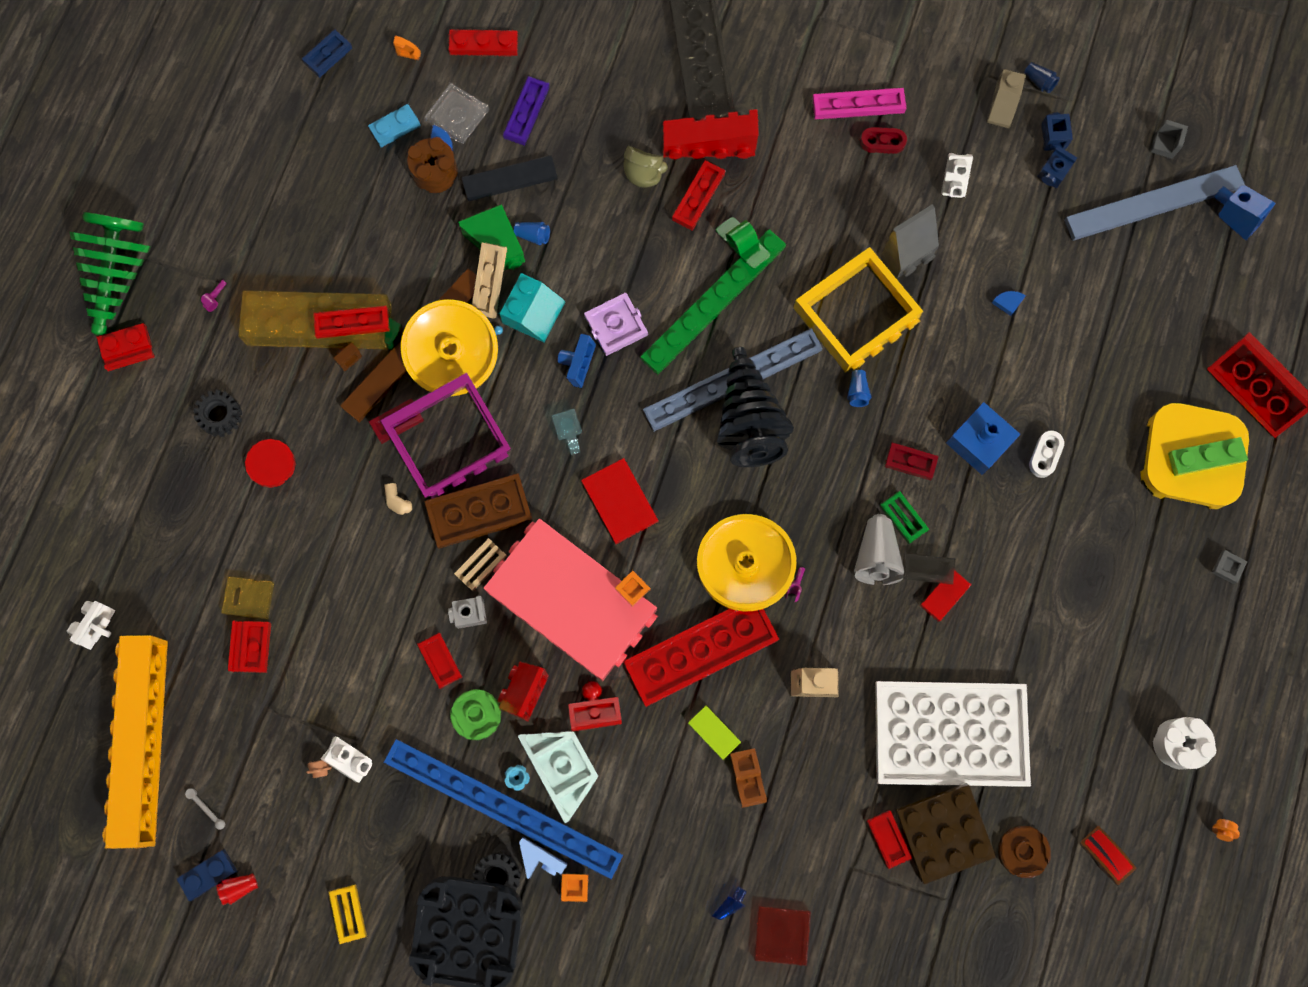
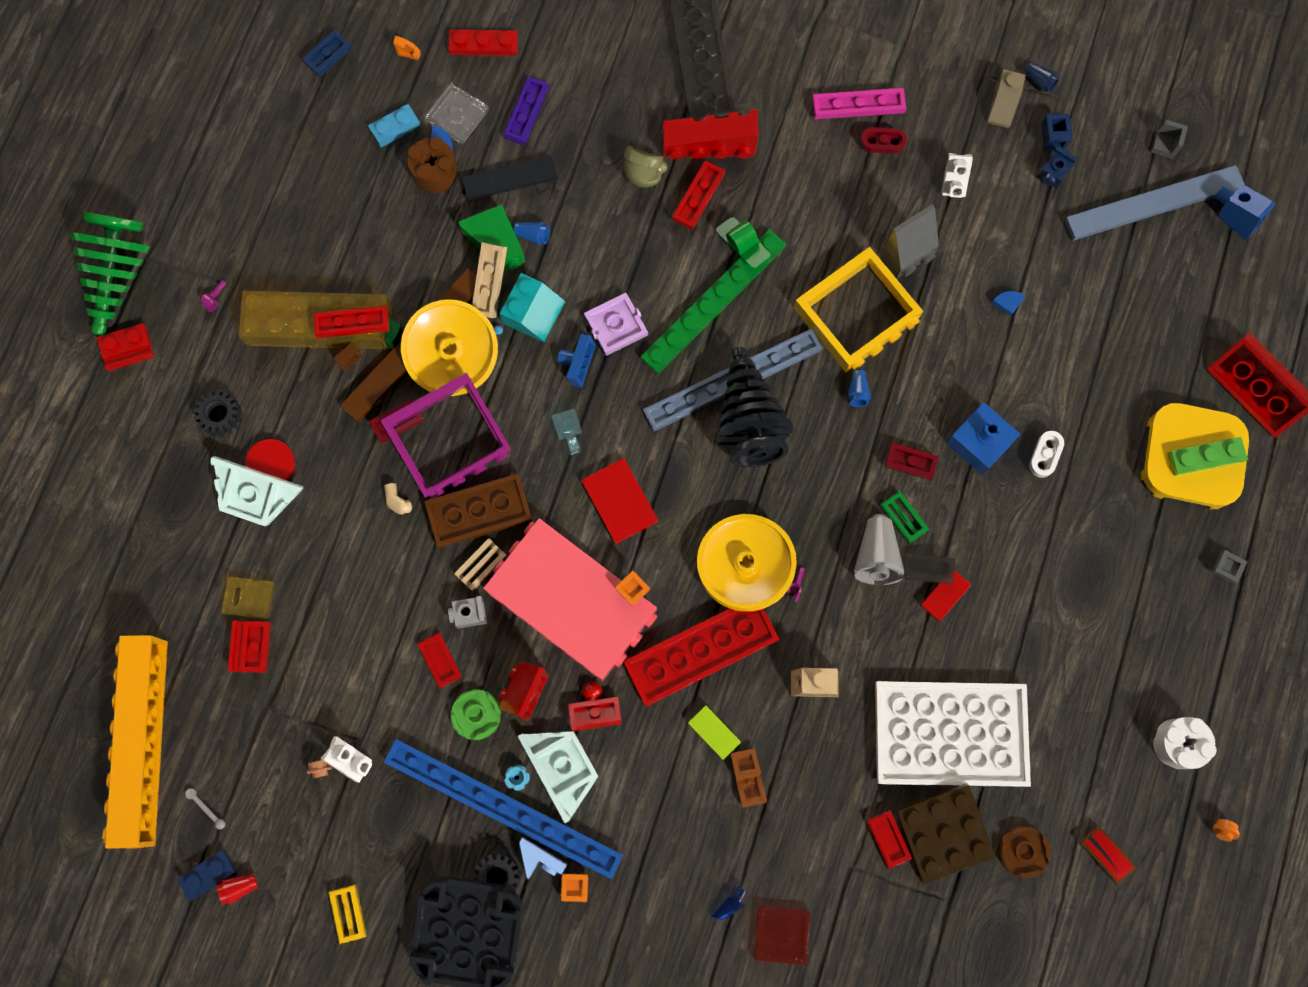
white hips [67,601,115,650] -> none
none -> light aqua wing [211,456,303,526]

